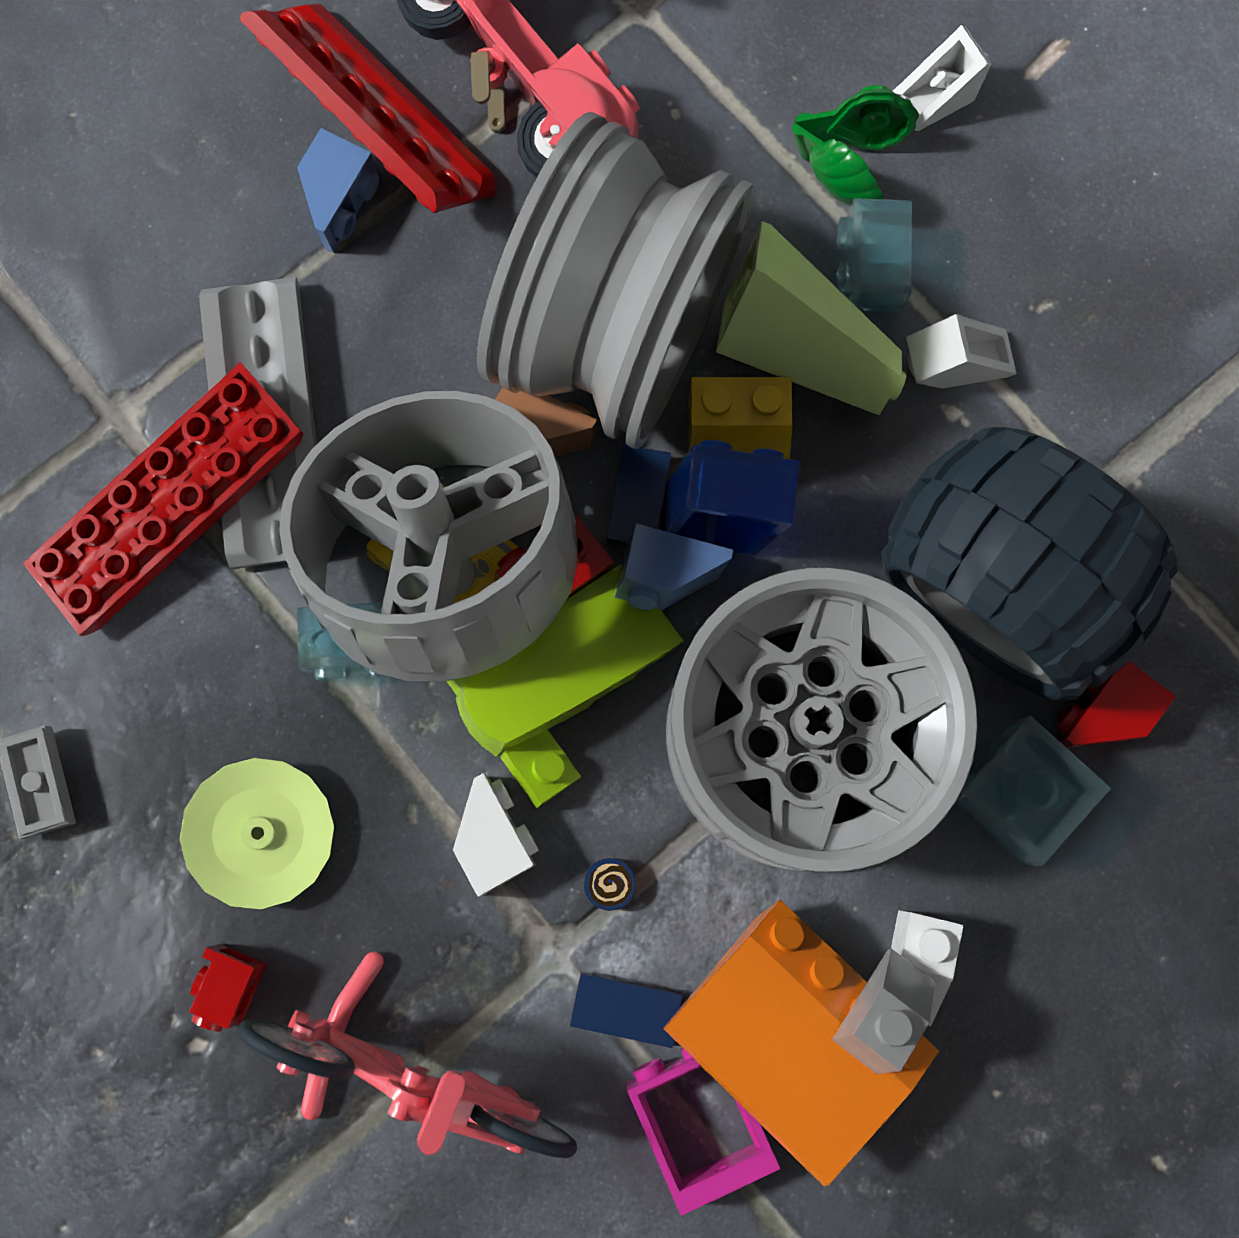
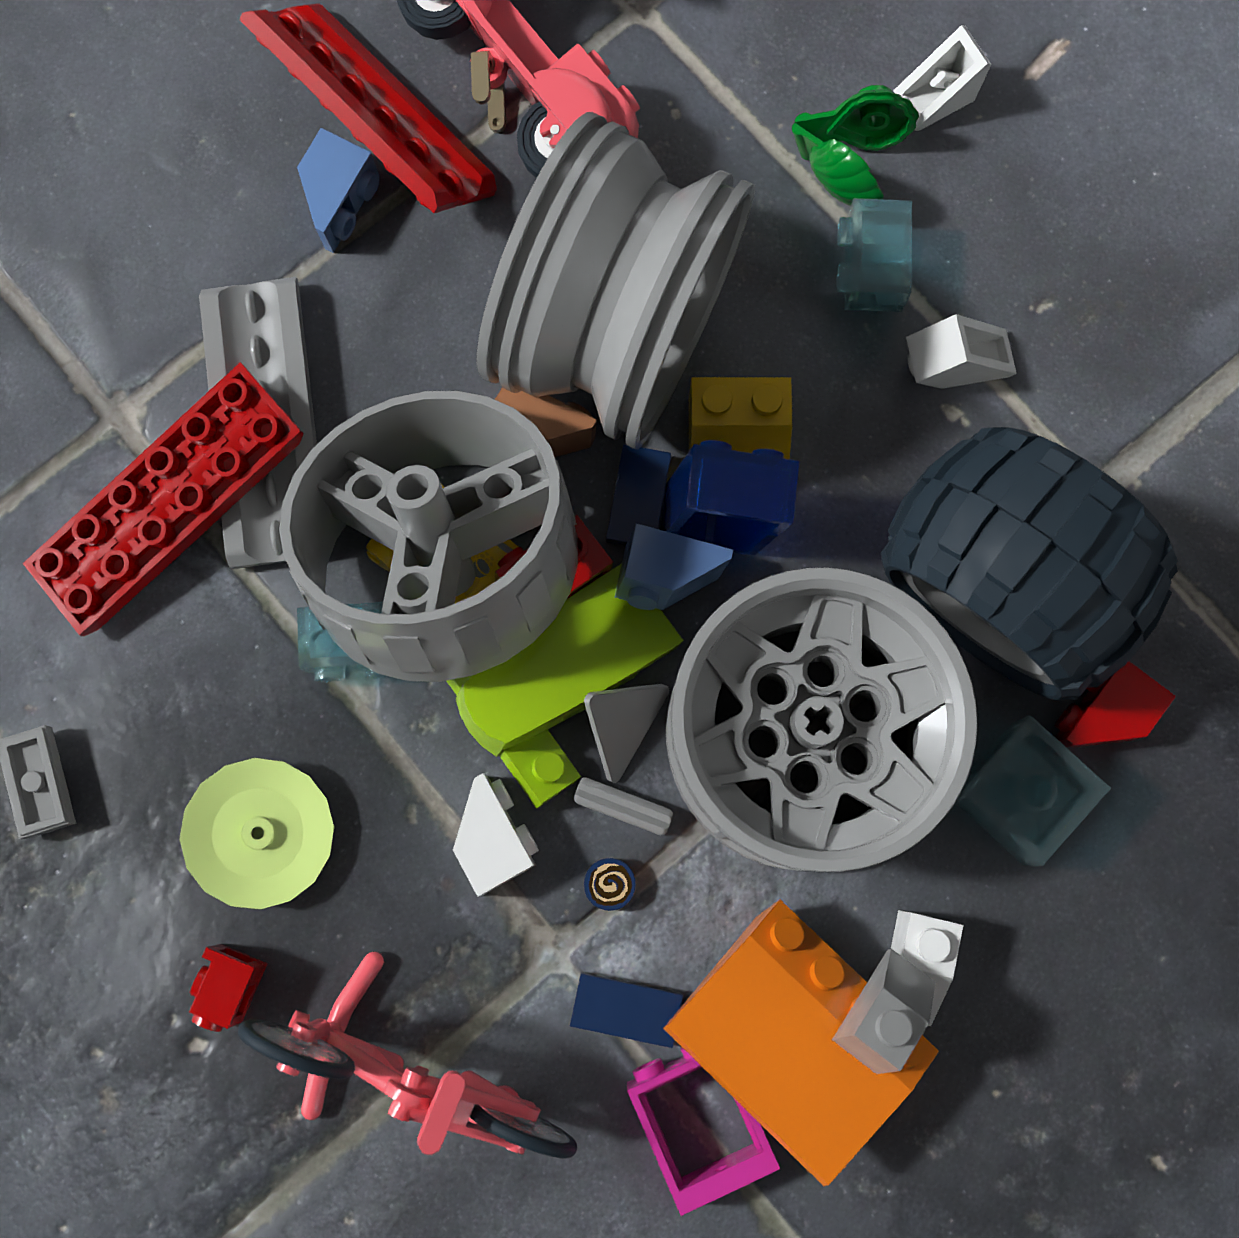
yellowish green slope [716,221,906,415] -> none
none -> light grey axle [574,777,673,836]
none -> light grey piece [584,684,669,783]

